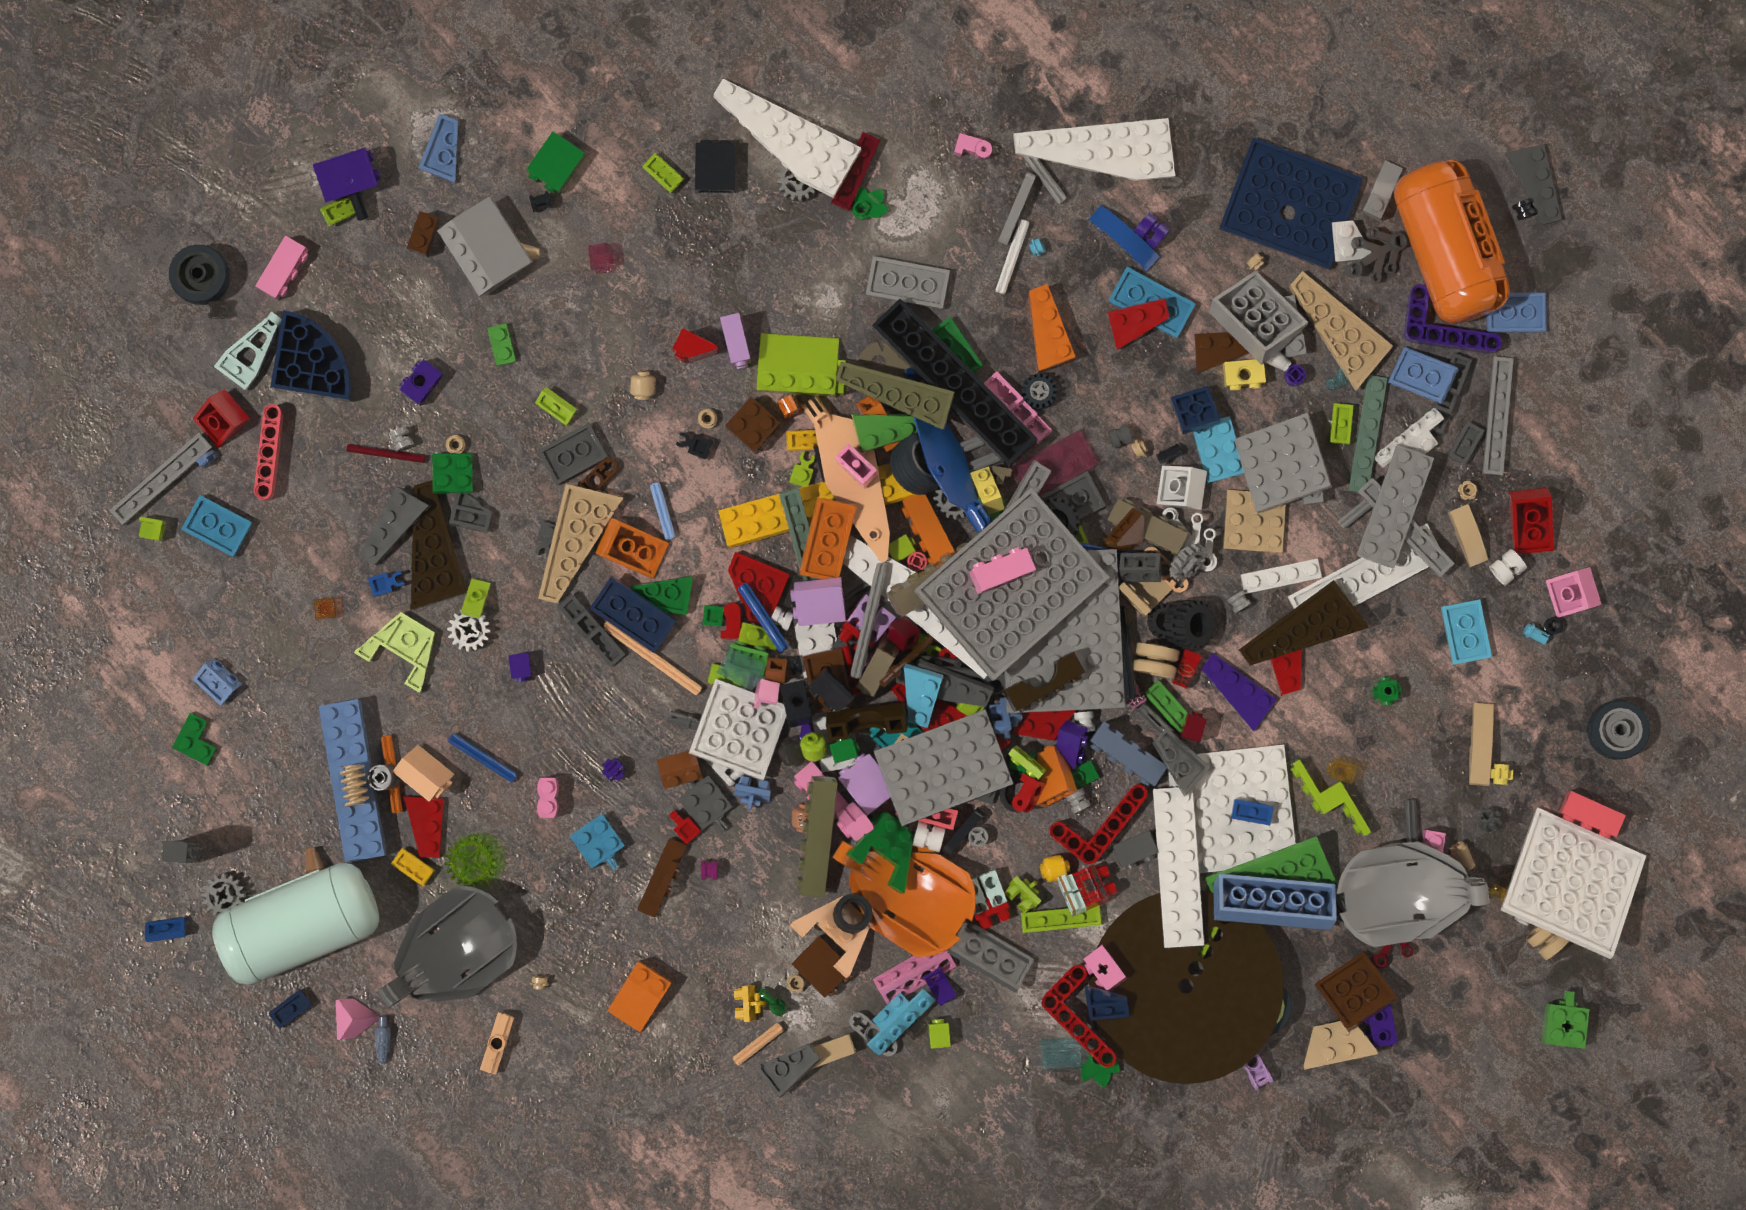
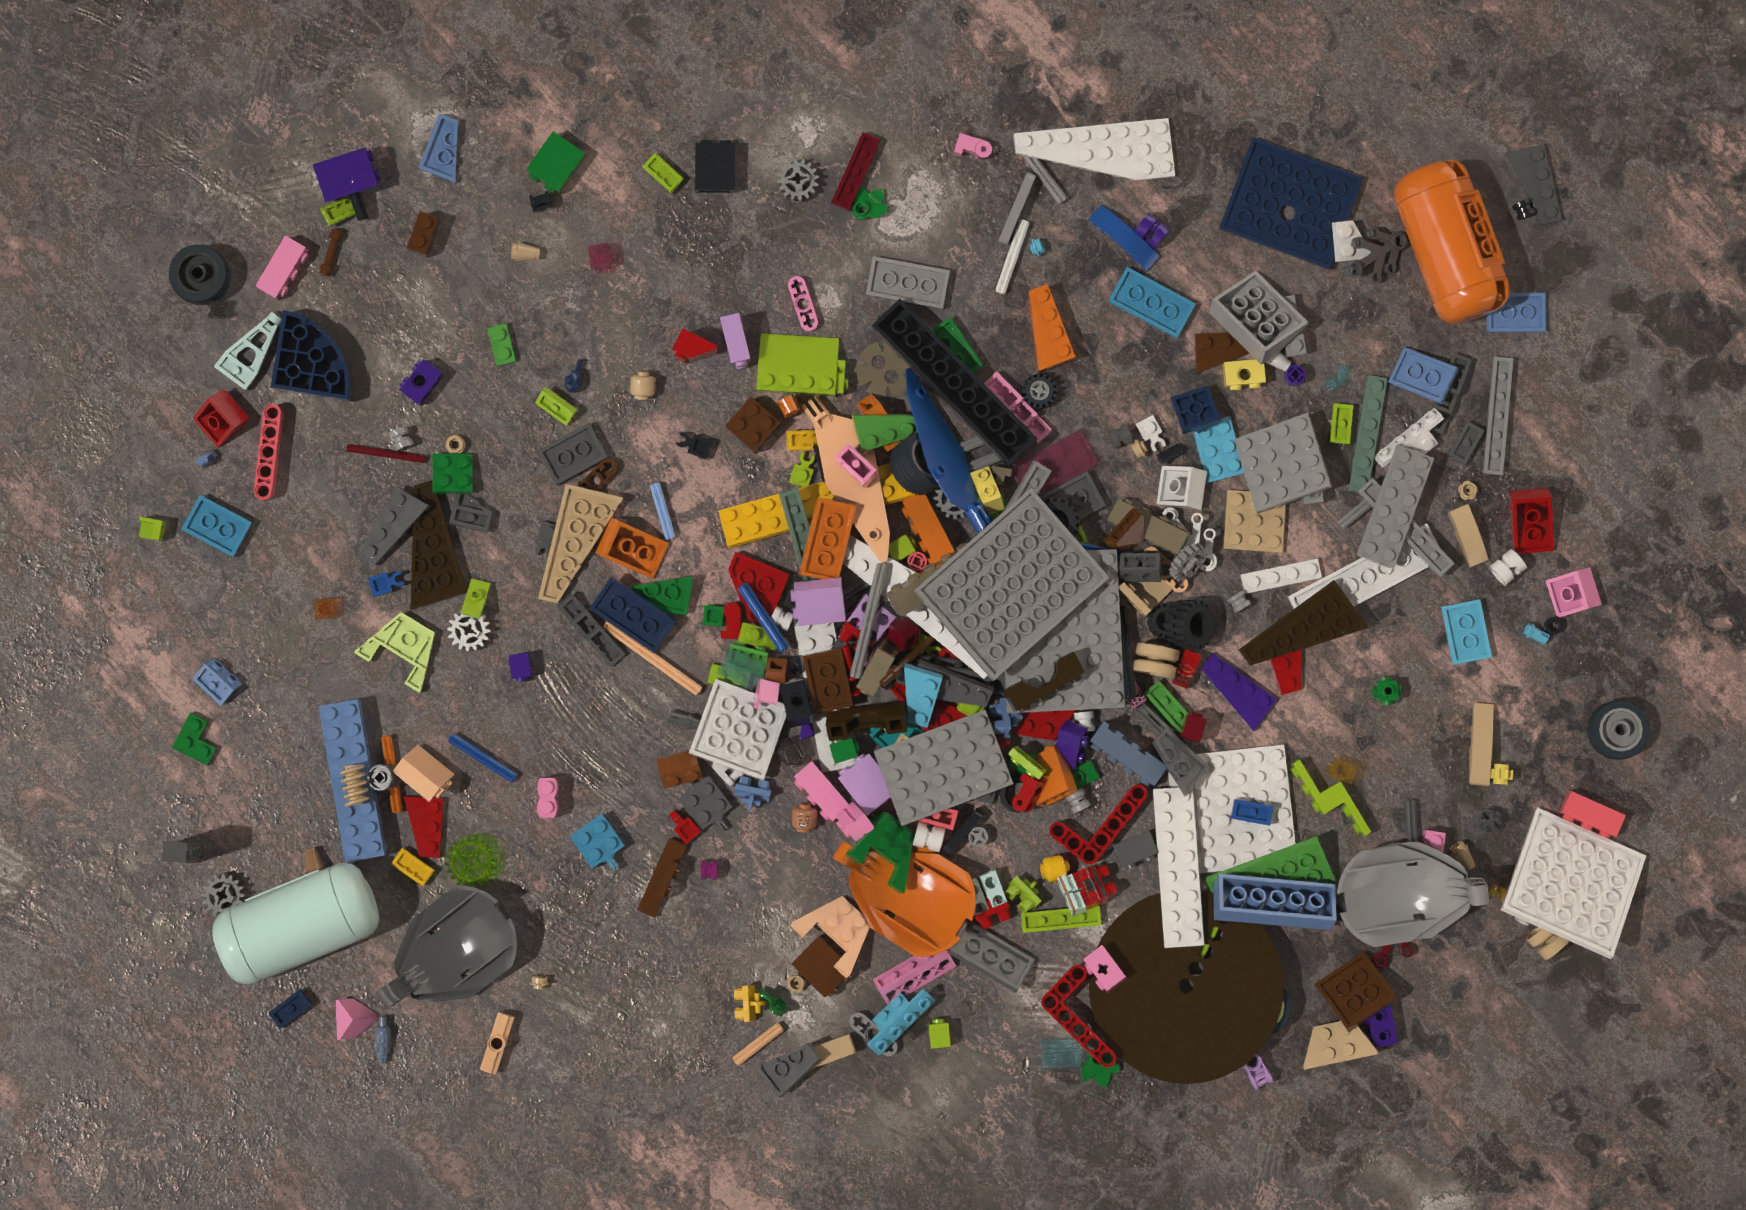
light grey plate [110,433,213,526] -> none
blue plate [145,917,186,942] -> none
light grey slope [437,196,532,296] -> none
dark purple gear [601,758,626,782] -> none
orange slope [607,961,672,1032] -> none
tan plate [698,409,718,429] -> none
white wing [714,79,861,198] -> none
olive brick [796,776,837,897] -> none
lime head [800,732,827,762] -> none
black slope [808,666,855,713] -> none
black tyre [833,894,873,934] -> none
olive wing [836,362,955,430] -> none
dark purple bracket [924,967,957,1006] -> none
bright pink brick [969,547,1036,594] -> none
dark blue wing [1085,986,1129,1021] -> none
red wing [1107,298,1170,350] -> none
tan plate [1246,253,1264,270] -> none
tan wing [1289,271,1393,391] -> none
light grey slope [1361,160,1403,221] -> none
dark purple beam [1404,284,1502,354] -> none
bright green hinge [1541,990,1590,1049] -> none
none -> reddish brown bar [319,228,343,277]
none -> dark blue piece [565,359,583,393]
none -> bright pink beam [788,276,818,332]
none -> white plate [1135,415,1166,452]

